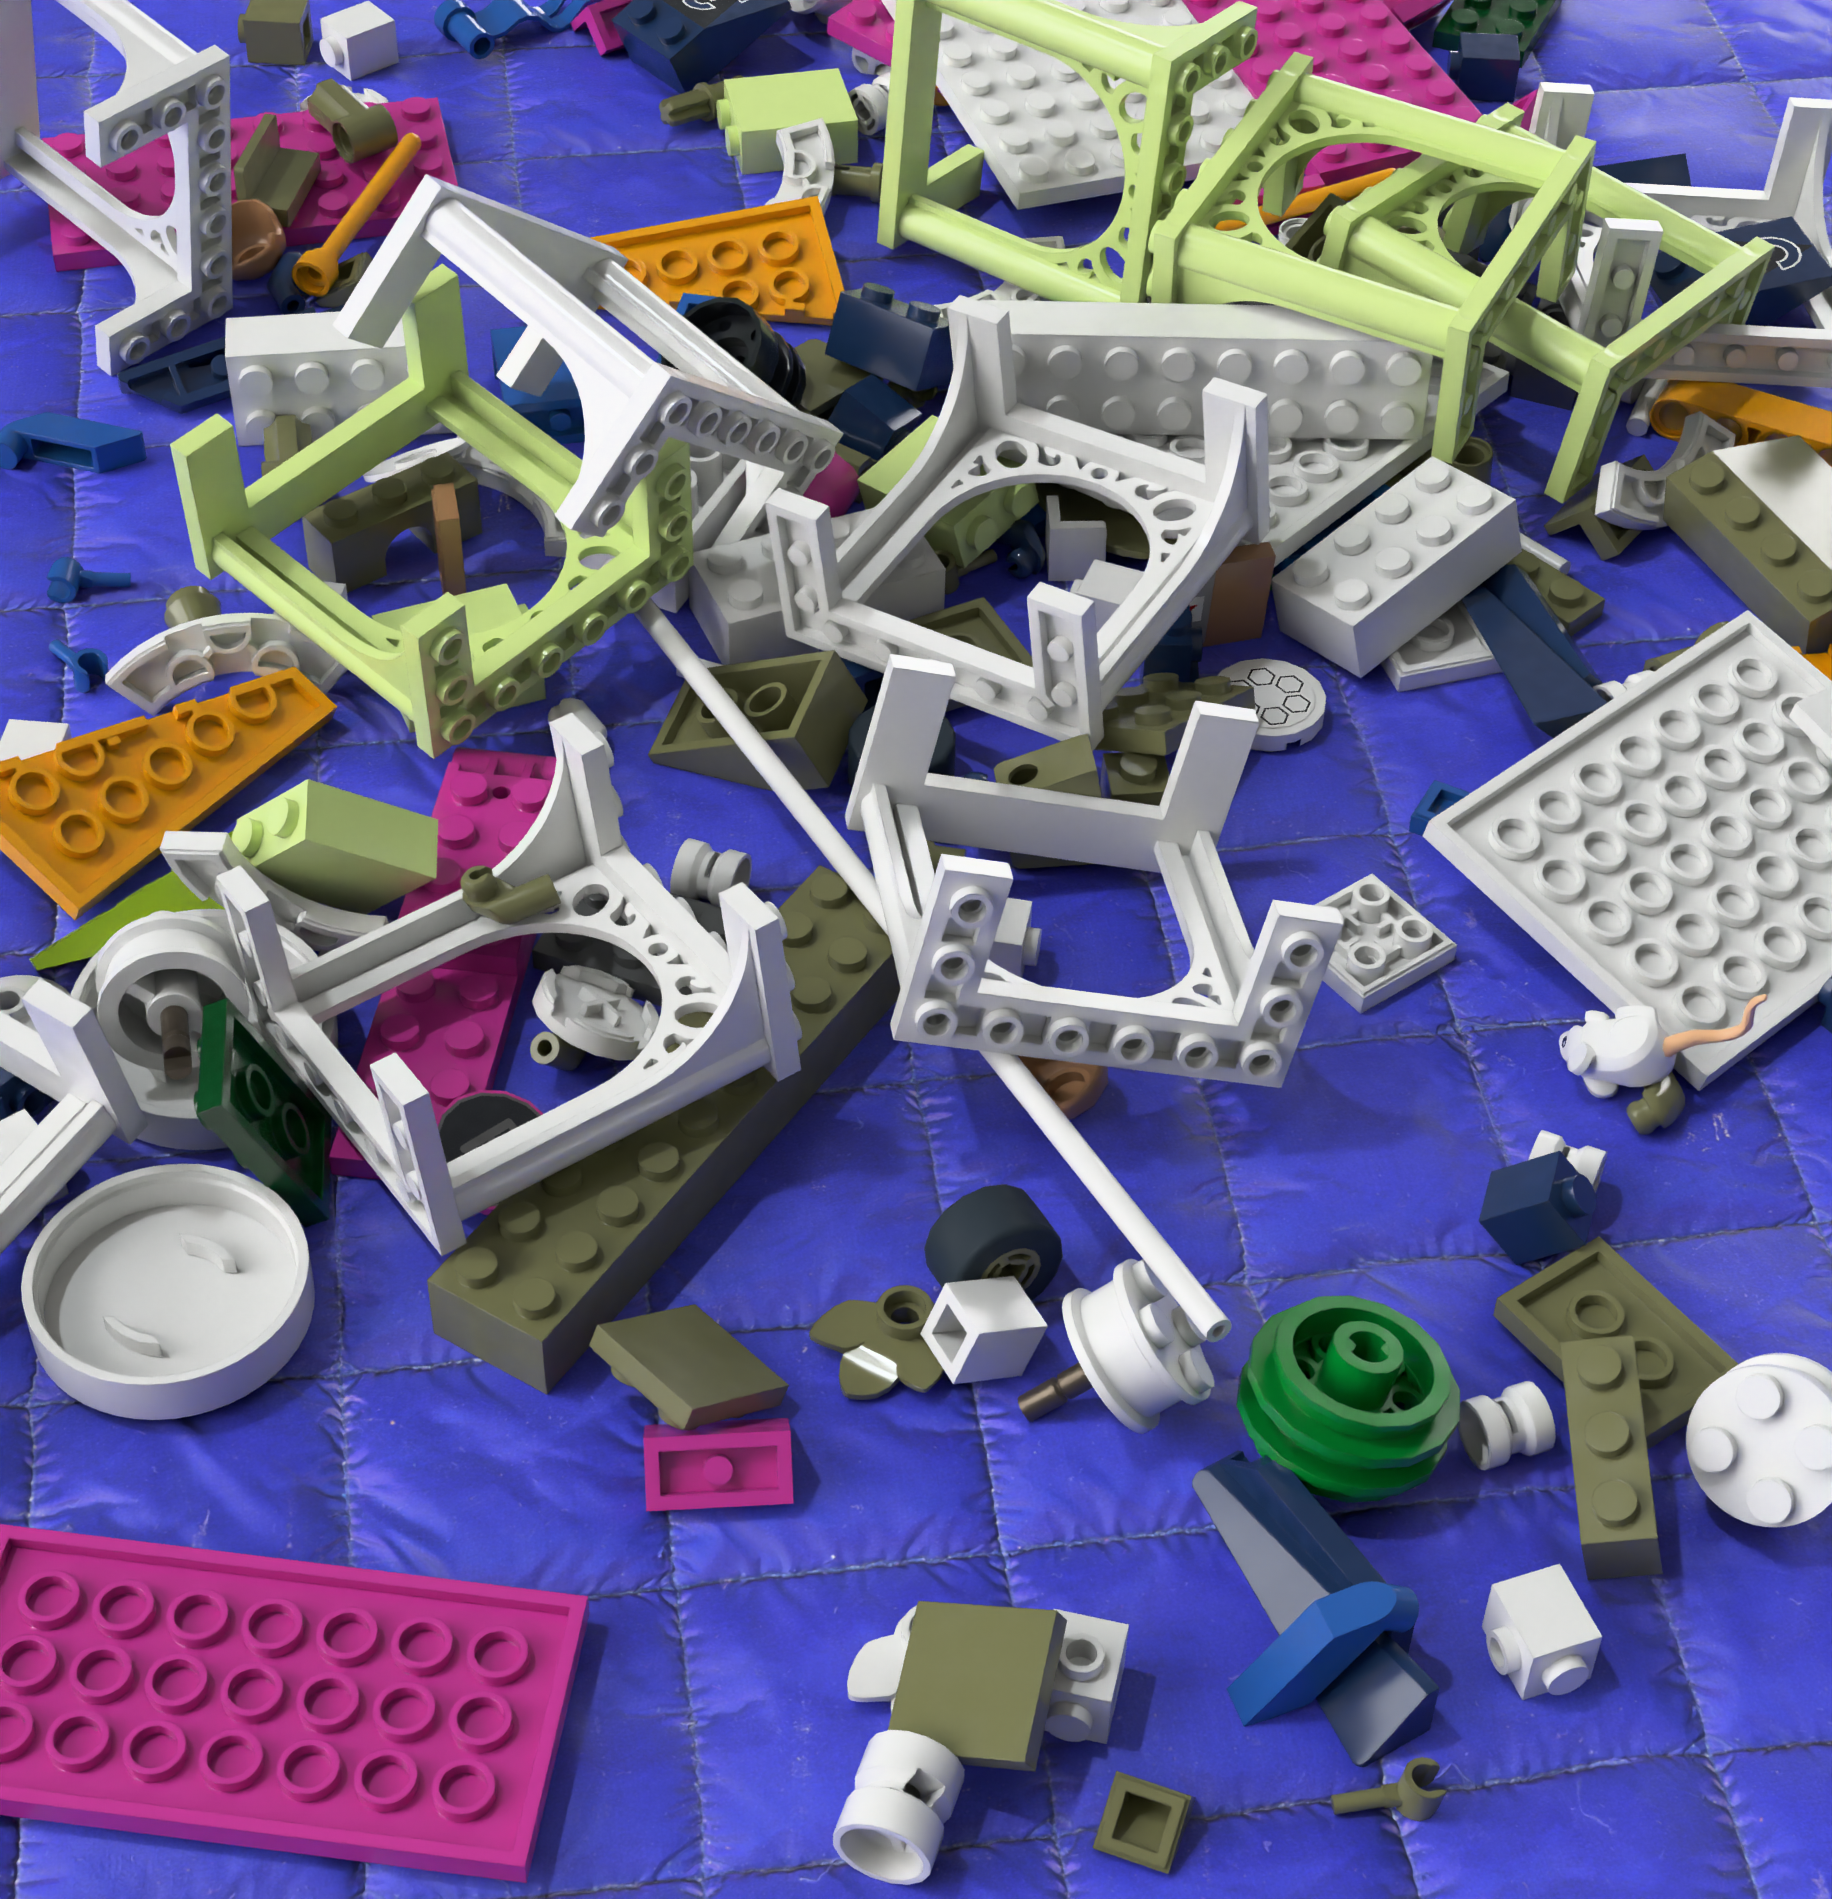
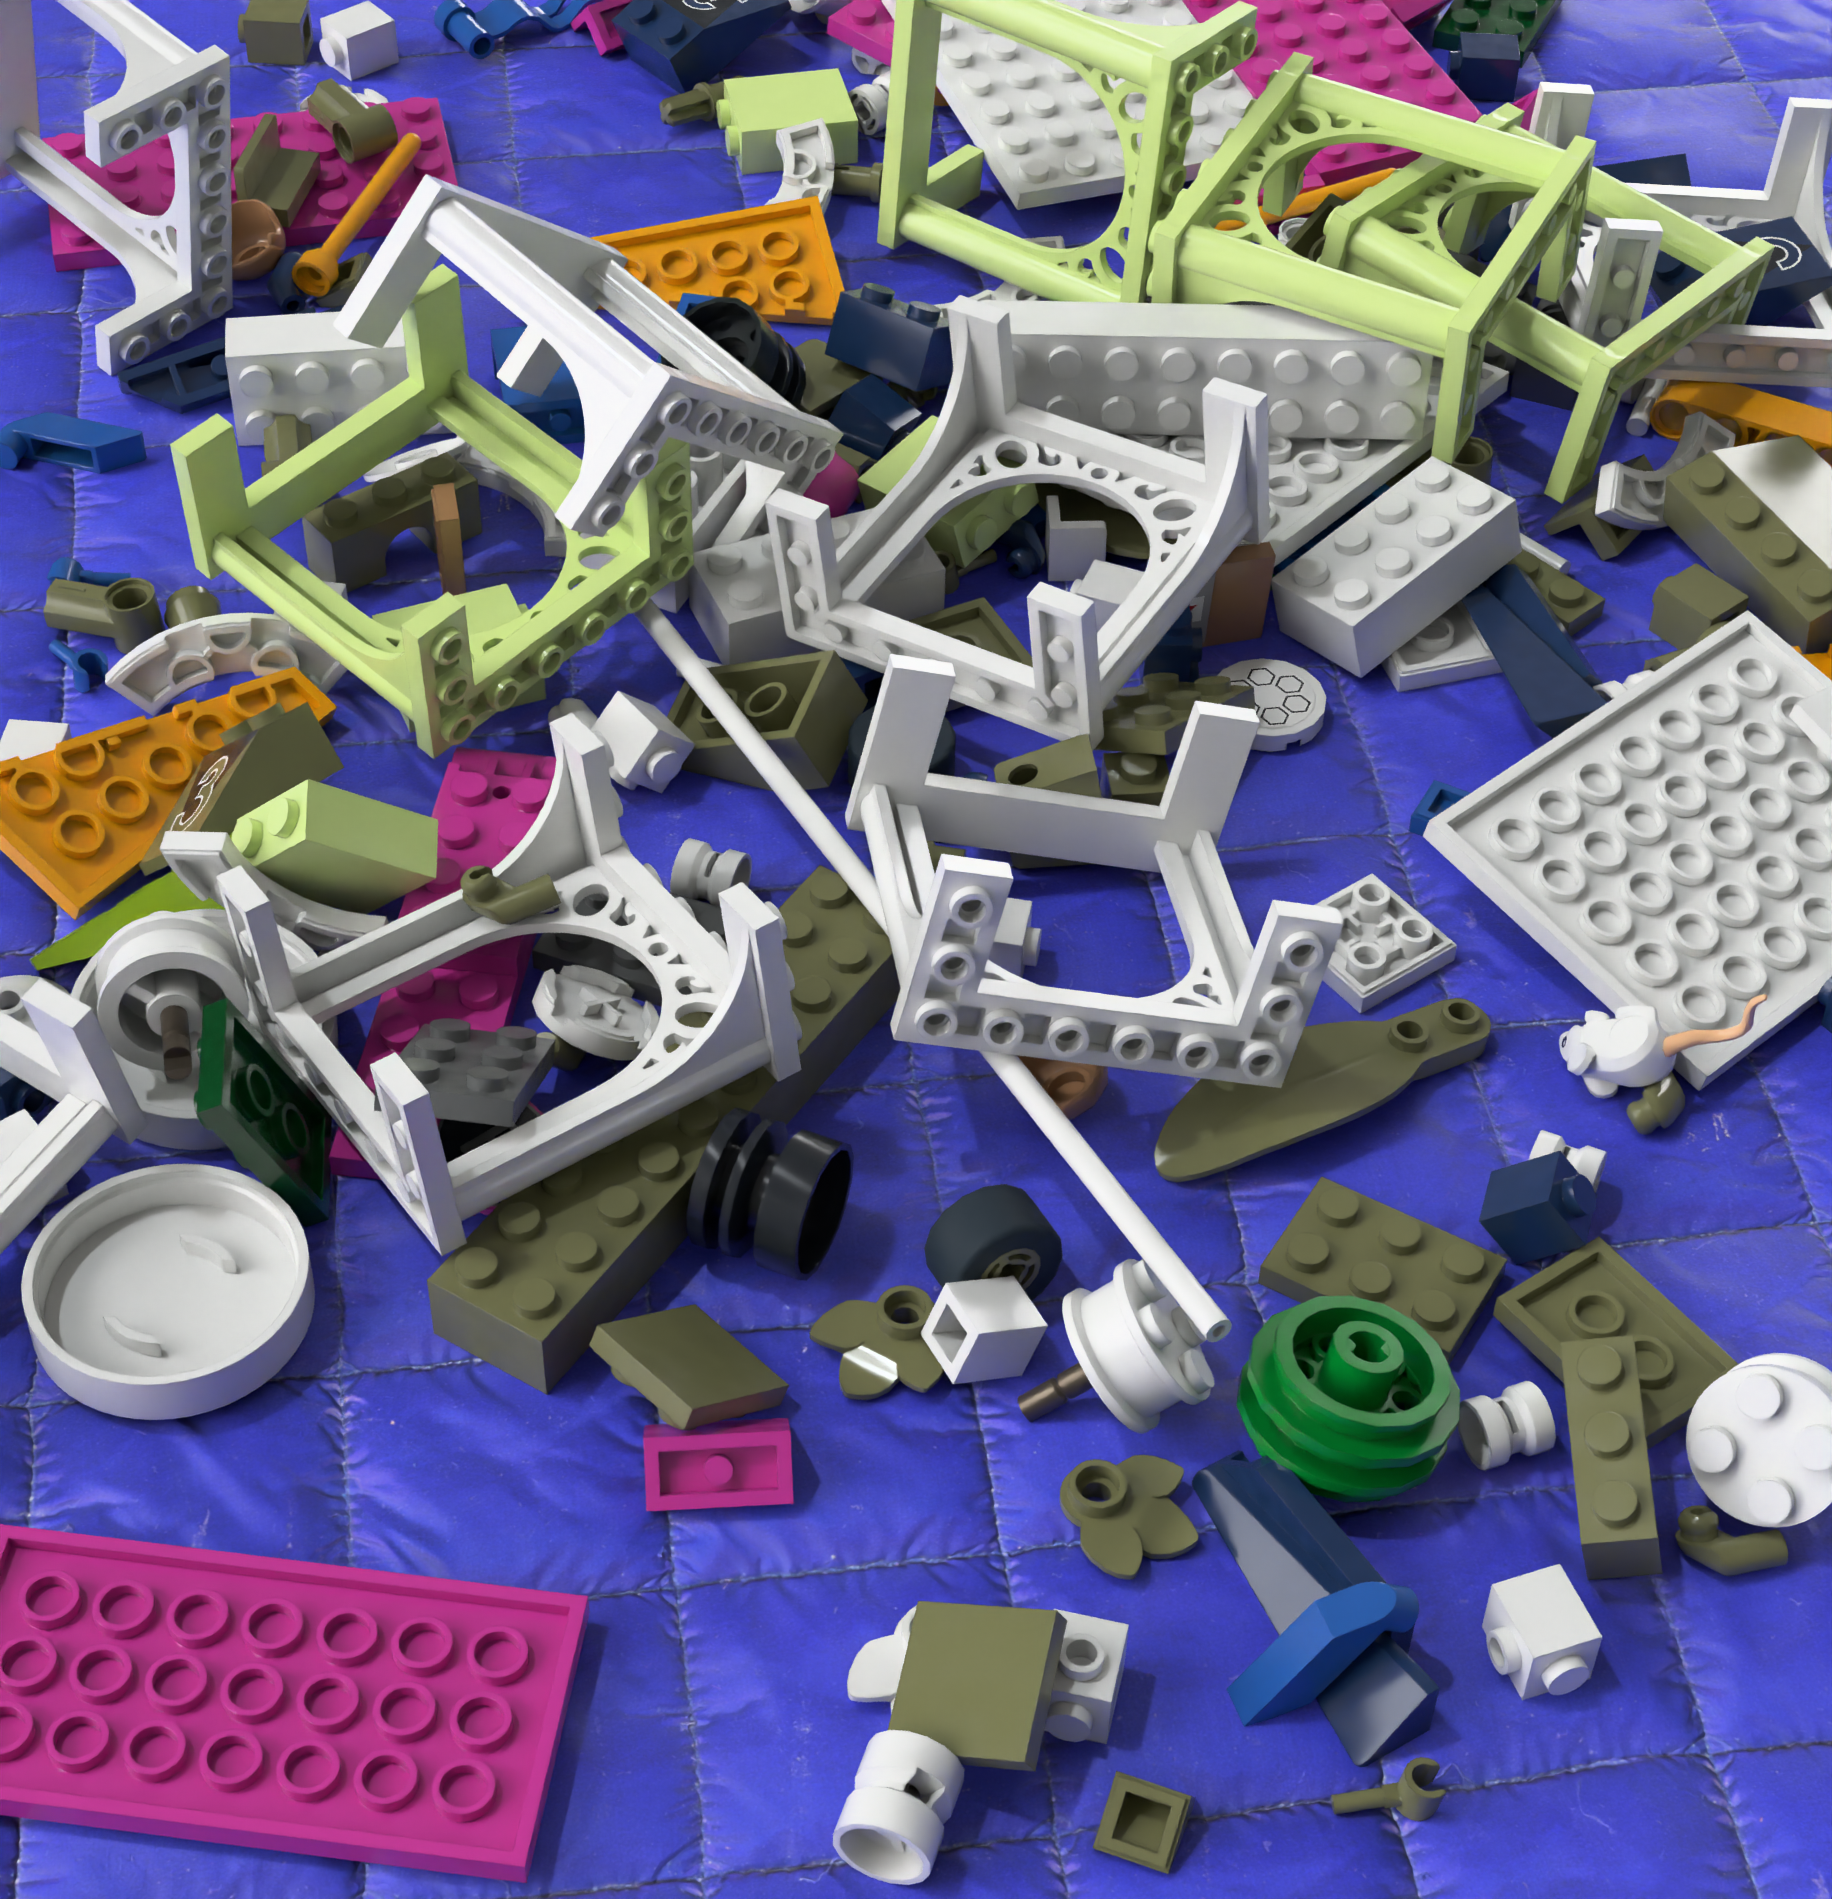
none -> olive piece [43,578,165,654]
none -> olive slope [139,702,344,876]
none -> dark grey plate [374,1018,555,1127]
none -> white brick [590,691,695,793]
none -> black wheel [687,1107,854,1281]
none -> olive plate [1059,1455,1199,1580]
none -> olive plant [1154,998,1491,1182]
none -> olive plate [1258,1176,1507,1365]
none -> olive brick [1649,563,1749,650]
none -> olive arm [1675,1505,1788,1576]

